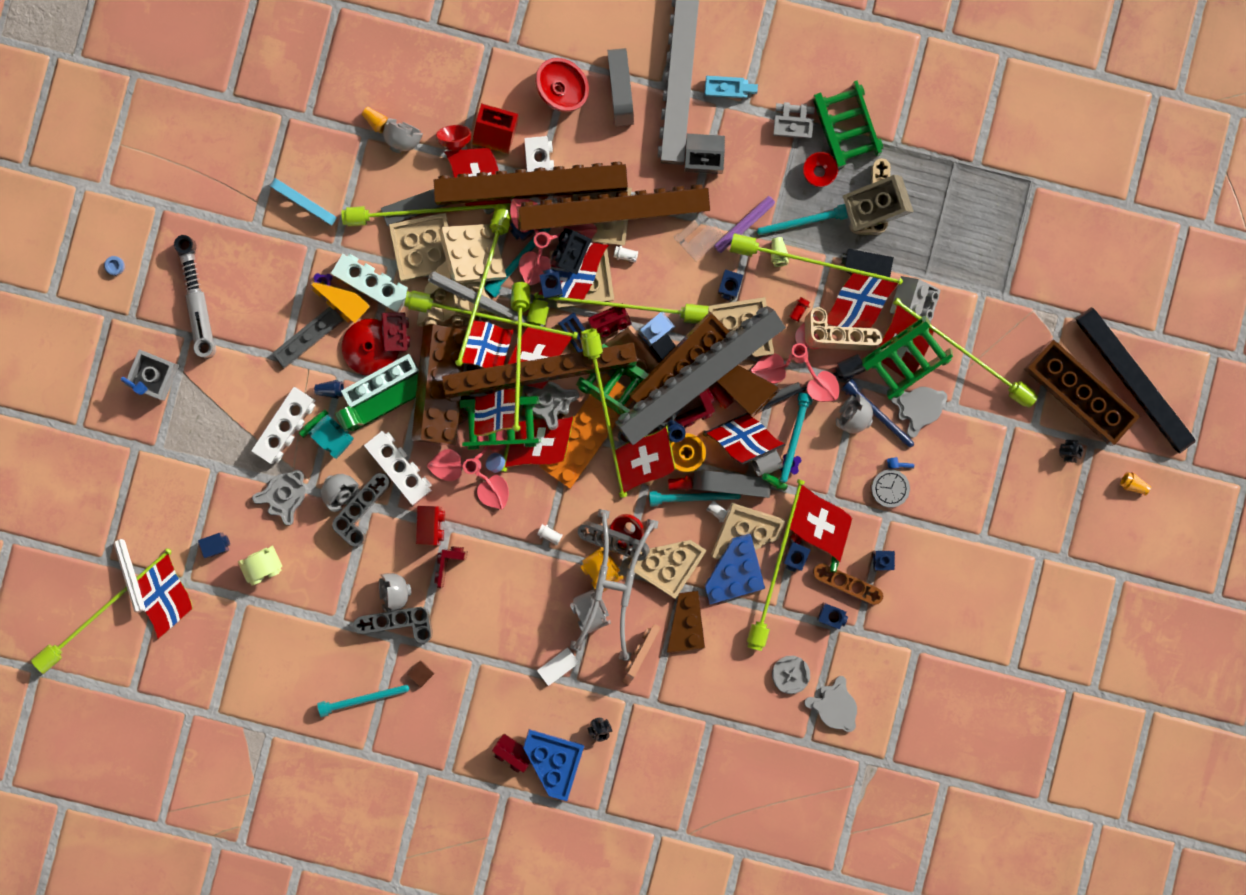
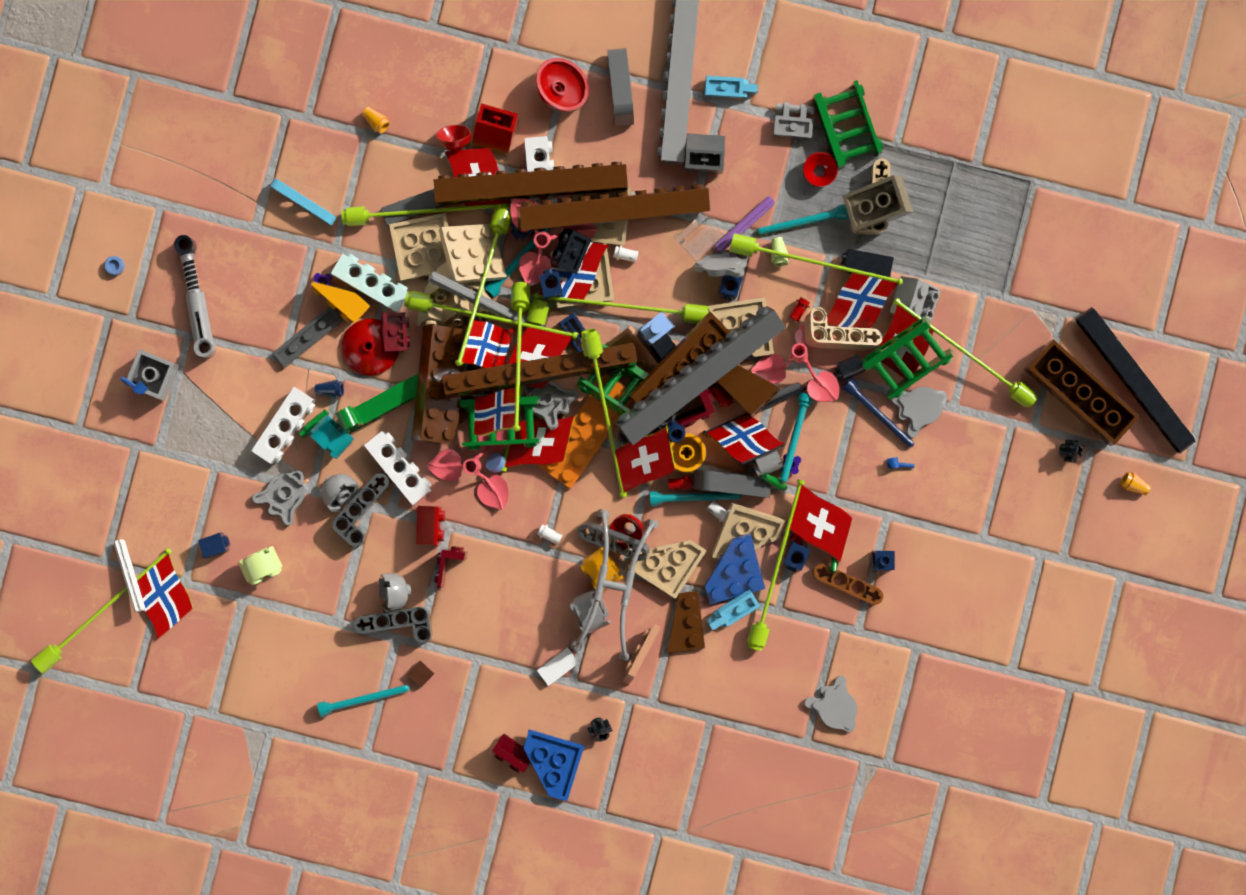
light aqua brick [341,354,419,407] -> none
light grey cylinder [383,118,423,153] -> none
dark red bracket [588,303,632,338] -> none
light grey tile [772,655,810,694] -> none
dark blue brick [817,602,848,629] -> none
light grey cylinder [836,394,873,433] -> none
light grey tile [871,469,910,508] -> none
none -> light grey tile [694,252,748,277]
none -> medium azure hinge [706,589,760,630]

